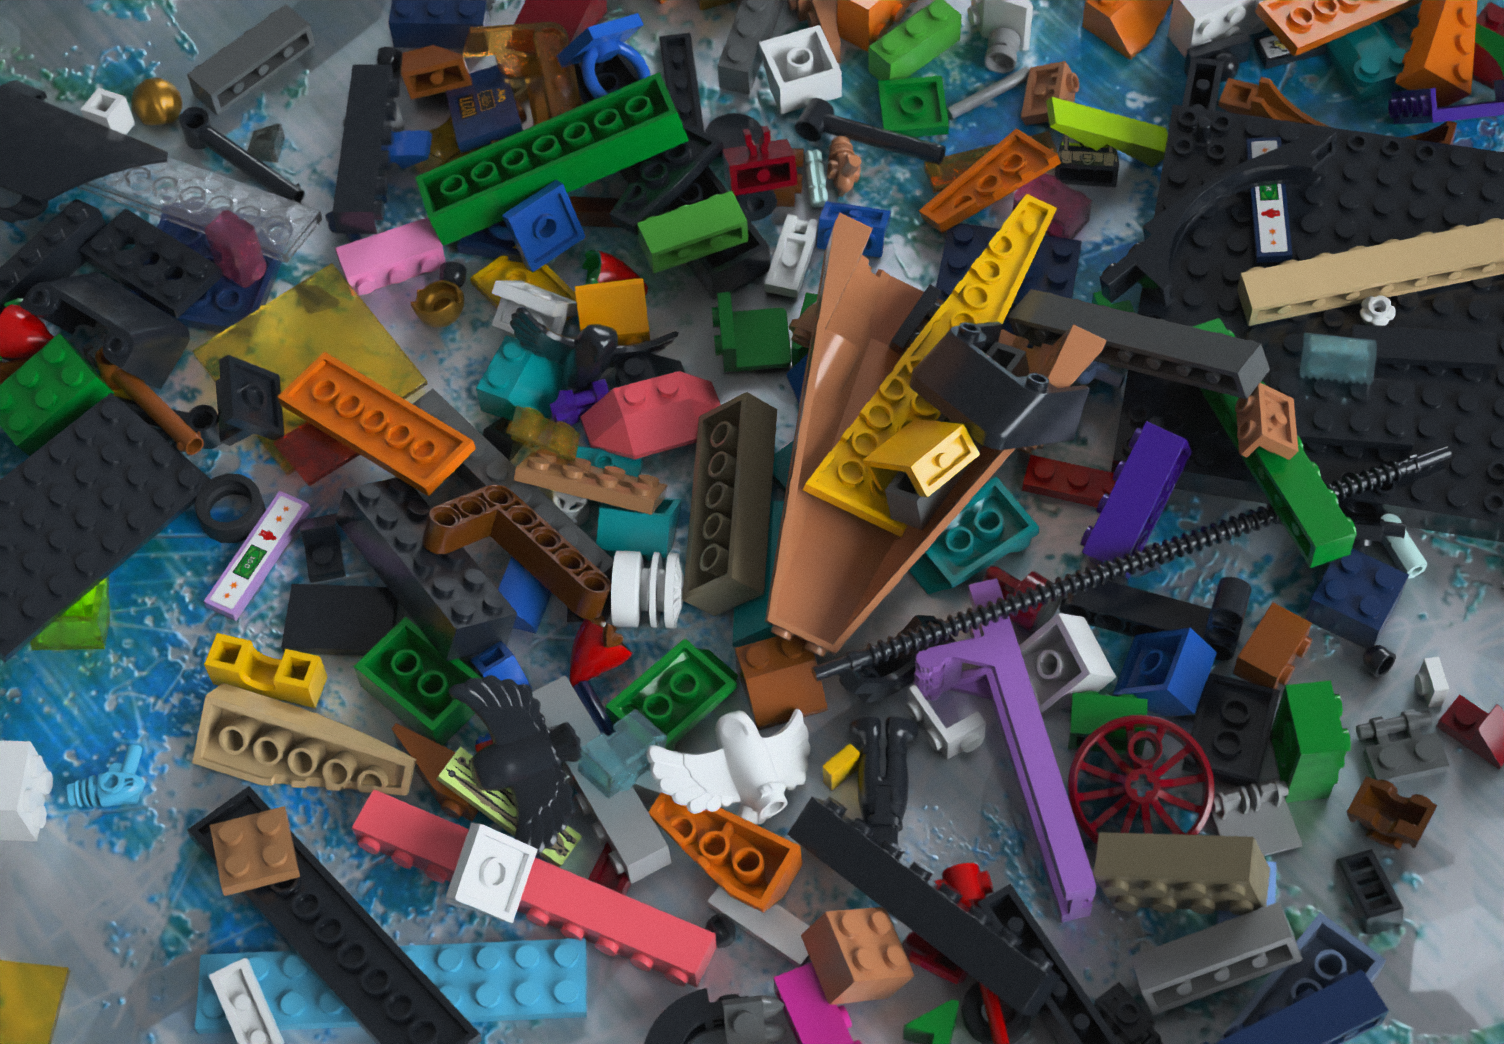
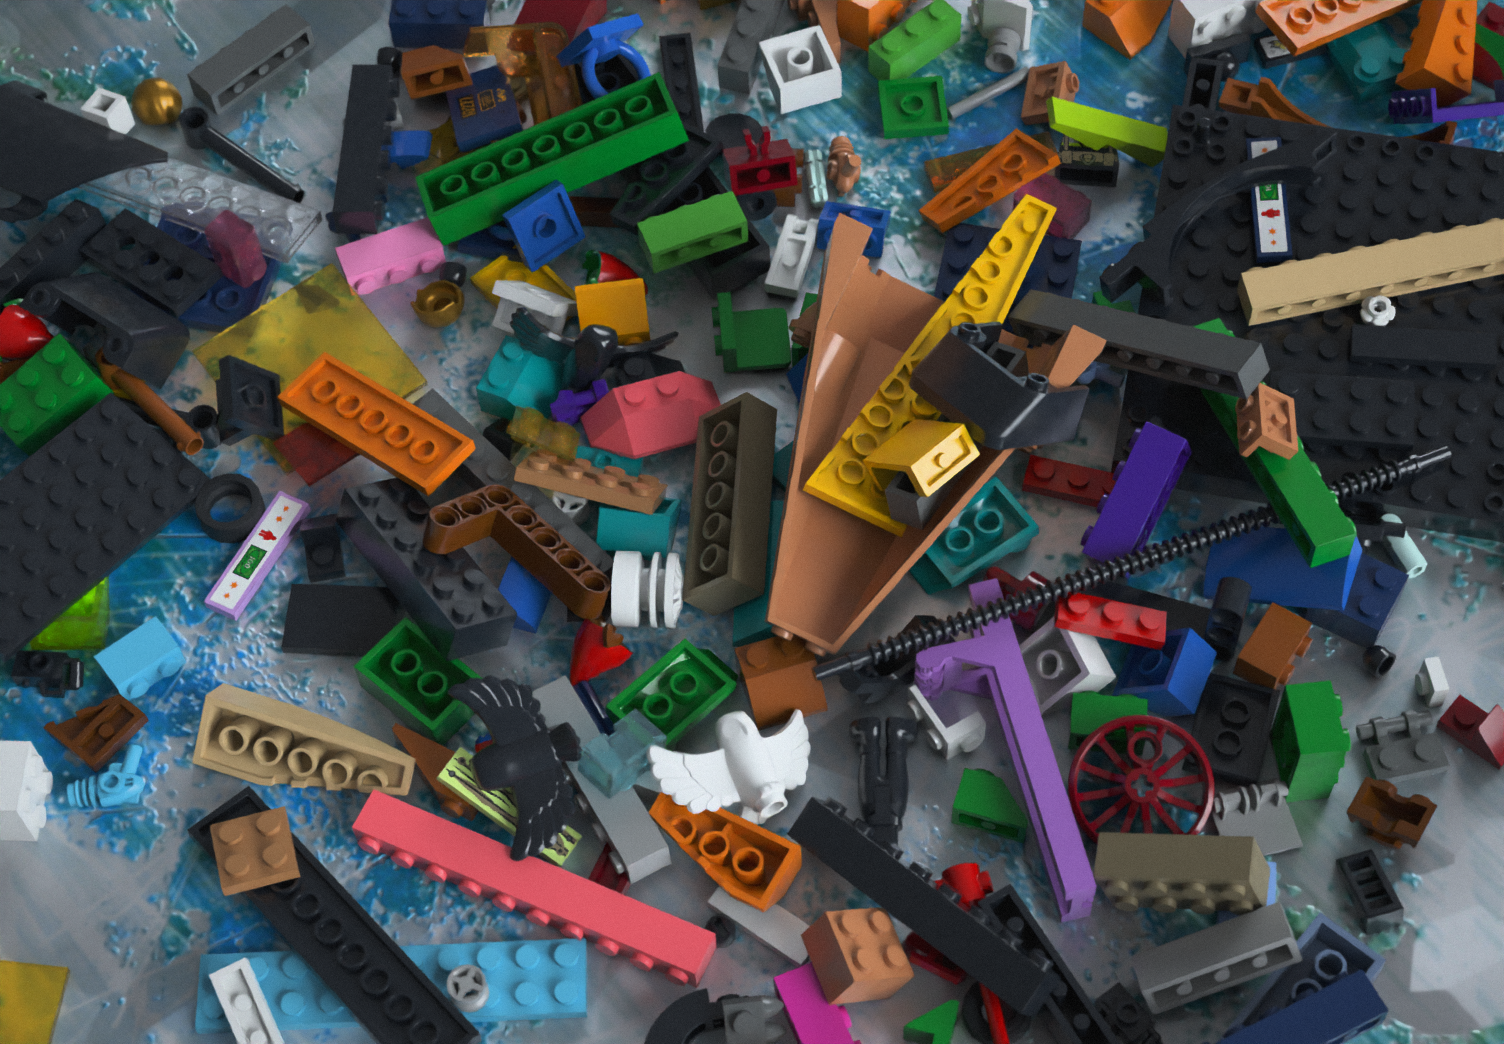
yellow arch [204,633,328,708] -> none
clear smoke slope [247,124,285,163] -> none
white bracket [446,822,537,923] -> none
blue brick [470,641,532,688] -> none
black piece [795,98,946,165] -> none
yellow tile [823,744,860,791] -> none
black plate [889,284,942,355] -> none
clear light blue brick [1300,333,1377,385] -> none
none -> black piece [11,650,84,698]
none -> reddish brown wing [43,694,149,773]
none -> medium azure brick [94,616,187,701]
none -> light grey wheel [446,964,489,1013]
none -> green slope [951,768,1028,843]
none -> red plate [1054,592,1167,650]
none -> blue slope [1203,524,1362,611]

